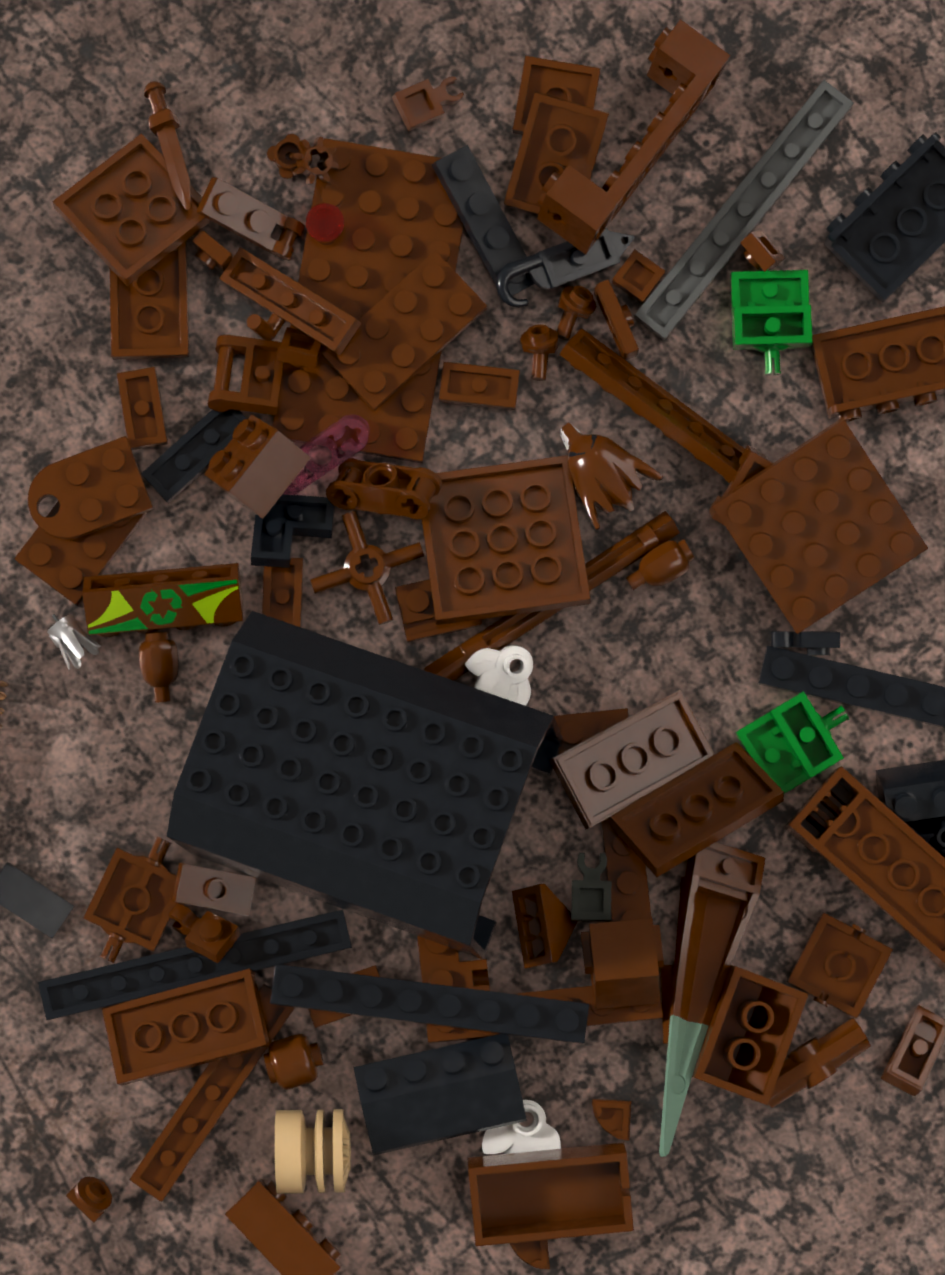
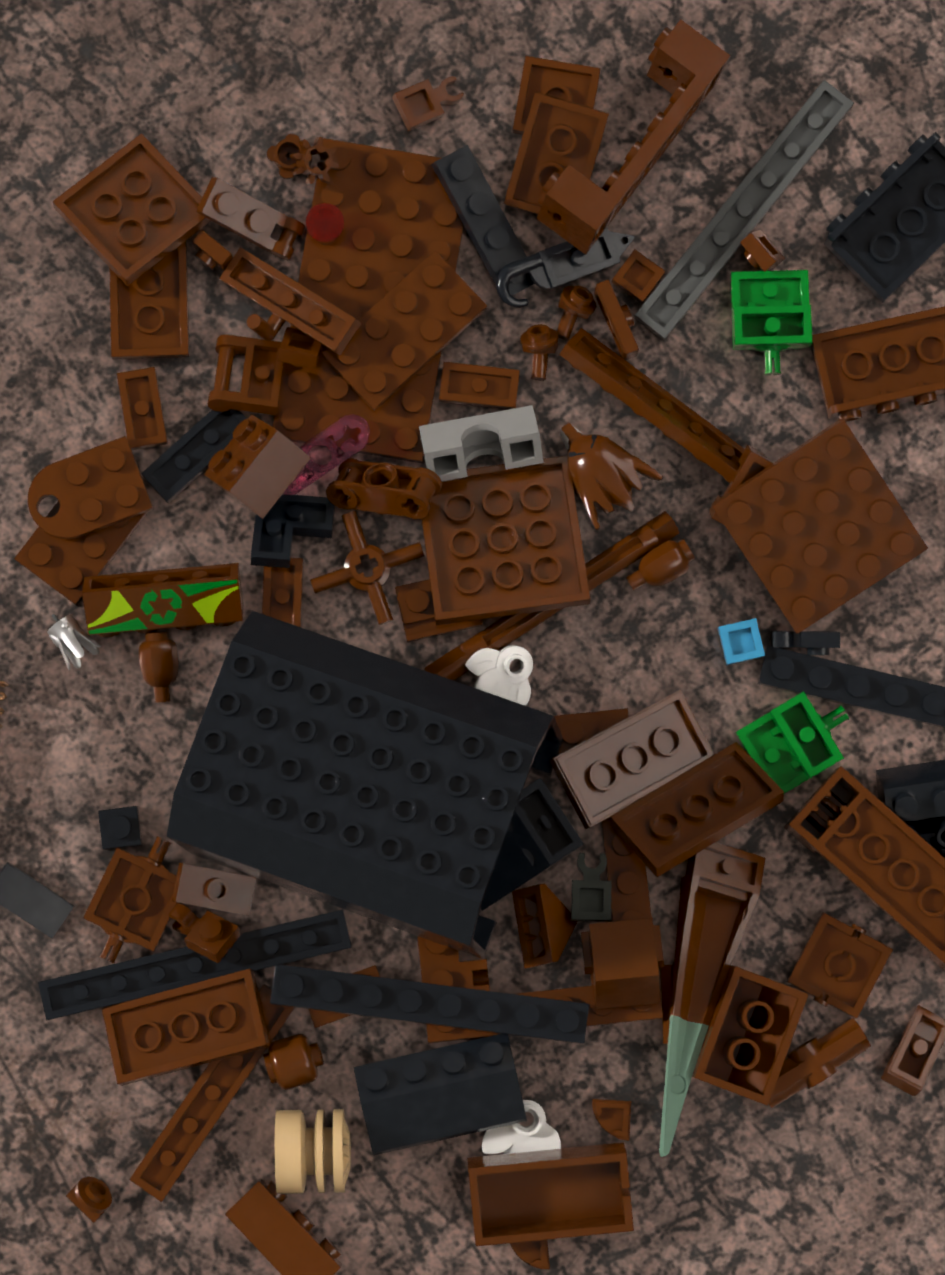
reddish brown sword [144,81,192,210] -> none
none -> black plate [98,806,143,850]
none -> light grey arch [419,405,544,482]
none -> black slope [481,778,584,911]
none -> dark azure plate [717,618,765,666]

